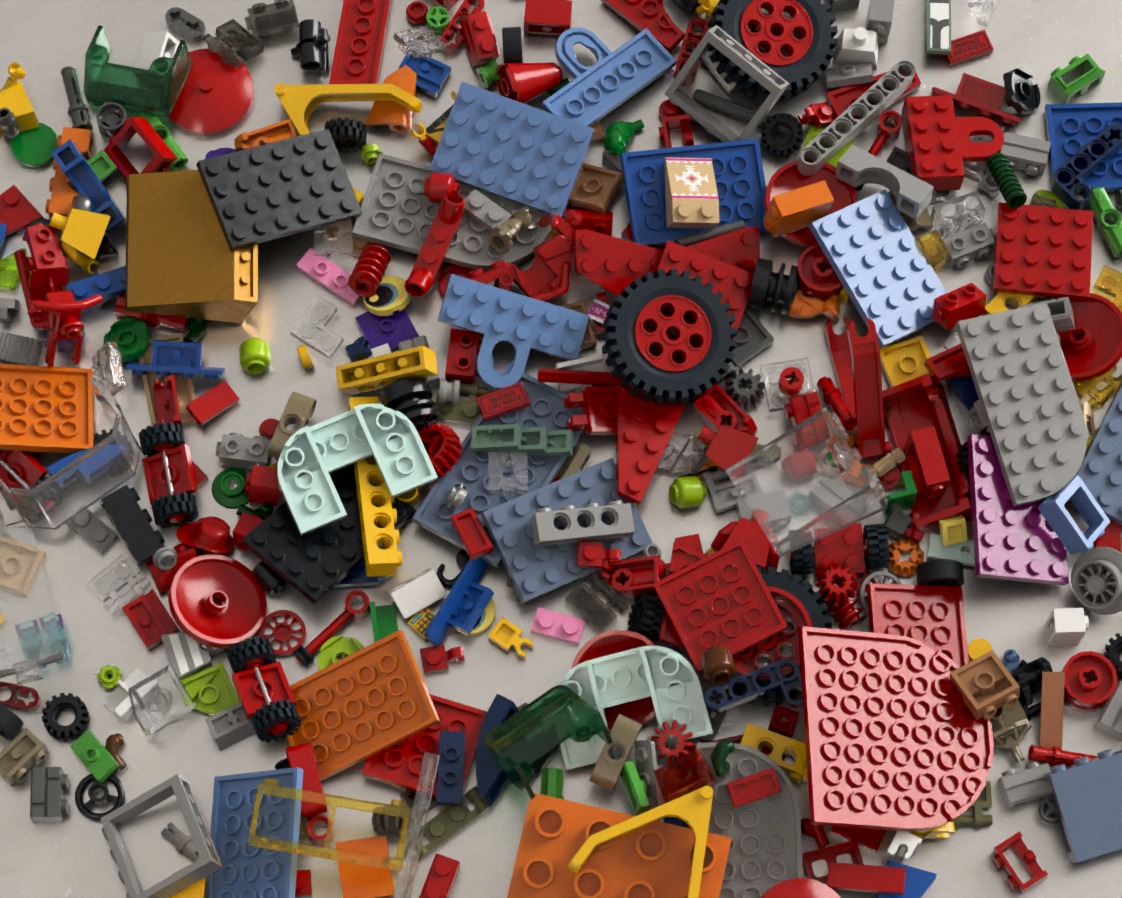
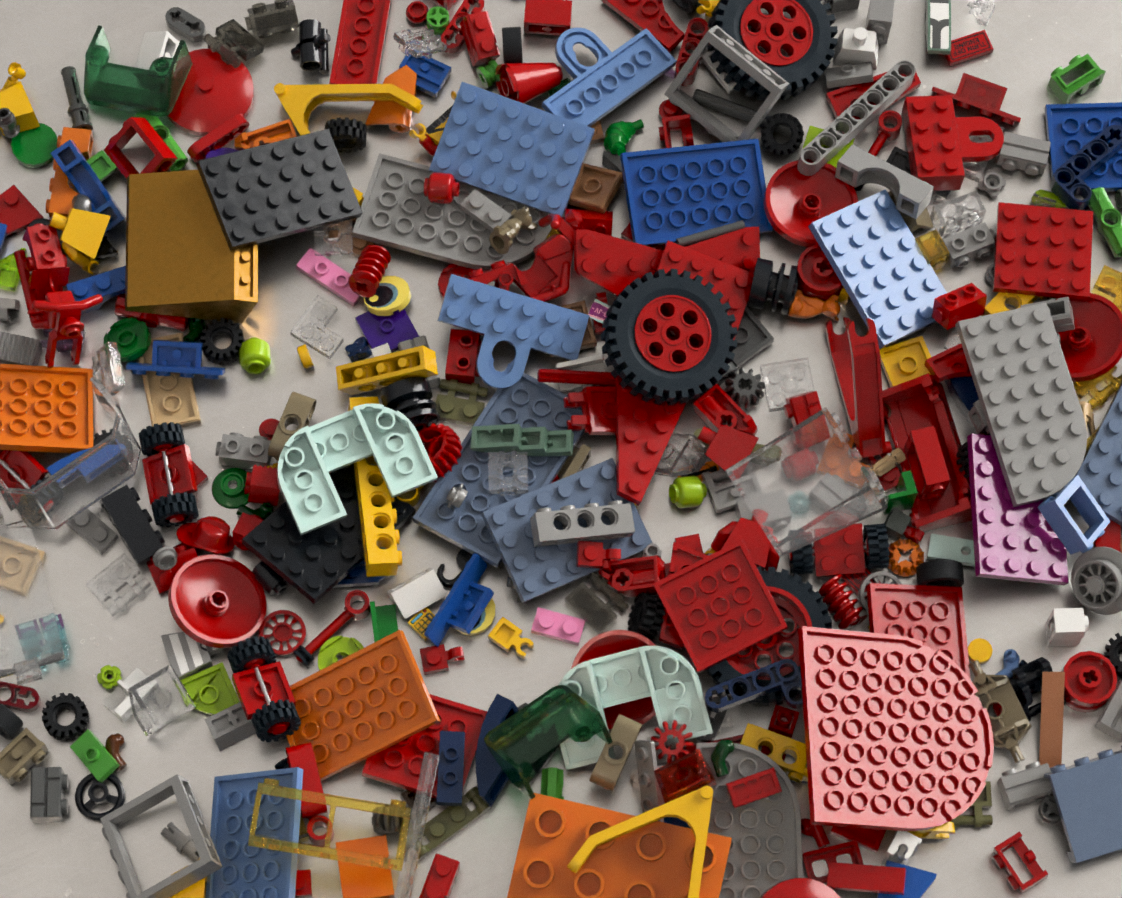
dark grey wheel [96,102,127,143] -> none
red plate [122,589,179,650] -> none
red hinge [152,375,183,429] -> none
red tile [186,380,240,426] -> none
lime plate [360,144,383,164] -> none
red plate [404,193,466,298] -> none
light grey wheel [439,380,460,404] -> none
red tile [450,507,494,561] -> none
red tile [476,382,530,422] -> none
bright green plate [620,761,650,816] -> none
tan slope [664,157,720,229] -> none
reddish brown head [701,646,736,685] -> none
orange brick [763,180,834,238] -> none
red wheel [778,367,804,396] -> none
red plate [797,102,836,129] -> none
clear head [815,443,854,479] -> none
red gear [816,563,859,607] -> none
red pin [817,376,856,431] -> none
light yellow plate [939,515,968,546] -> none
medium nougat plate [950,650,1020,720] -> none
dark green piece [986,153,1027,209] -> none
black plate [1003,67,1040,115] -> none
red pin [1028,745,1098,766] -> none
none -> red beam [187,114,250,163]
none -> black tyre [200,318,244,365]

